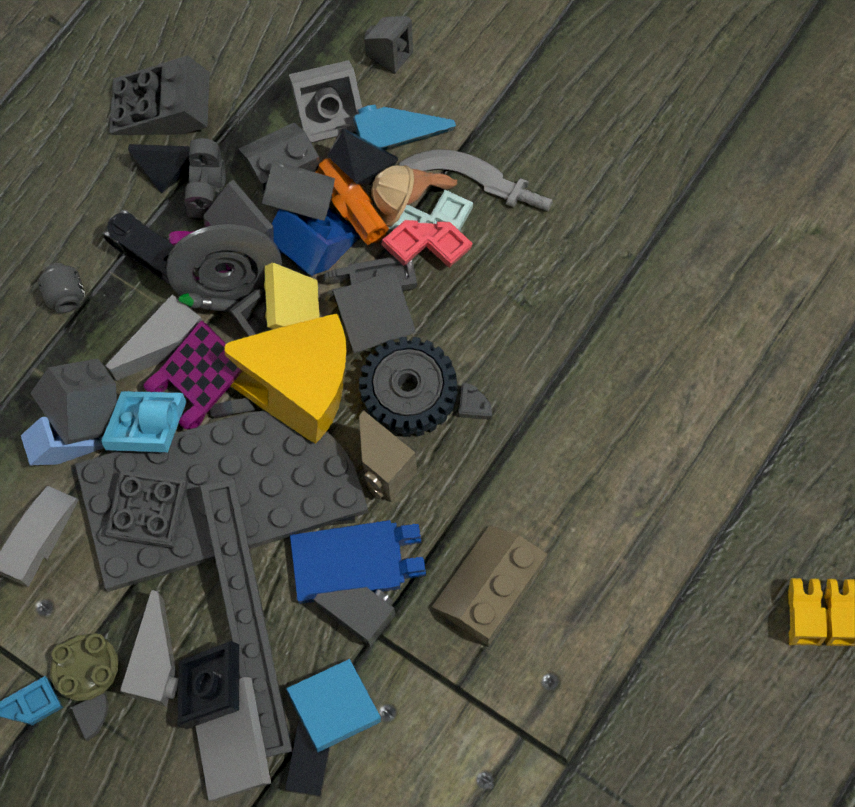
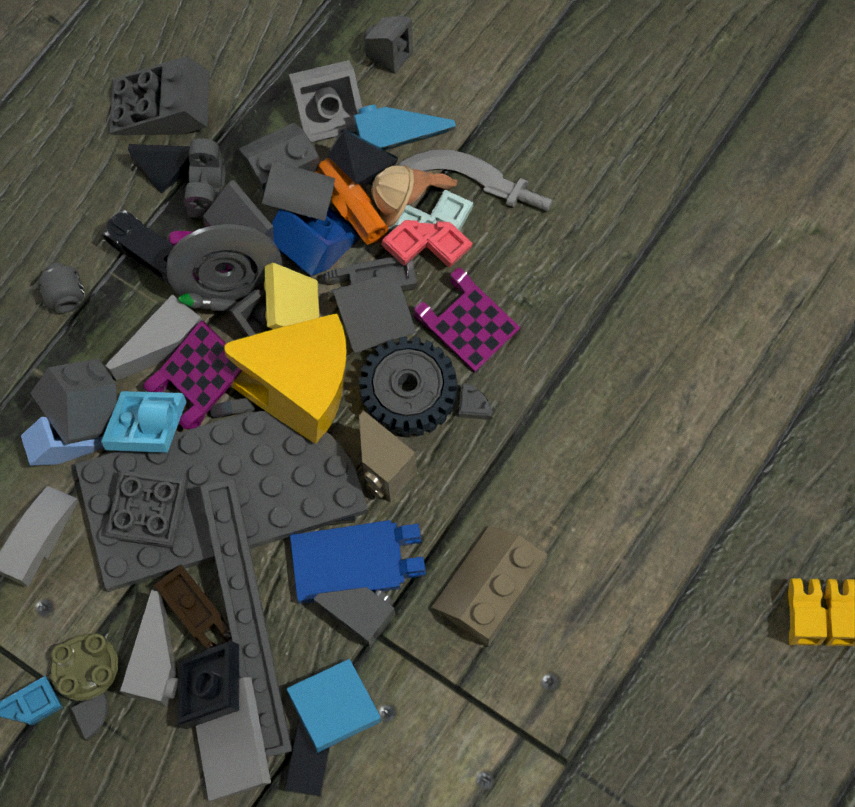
none -> dark brown hinge [154,564,232,650]
none -> magenta flag [414,268,521,373]

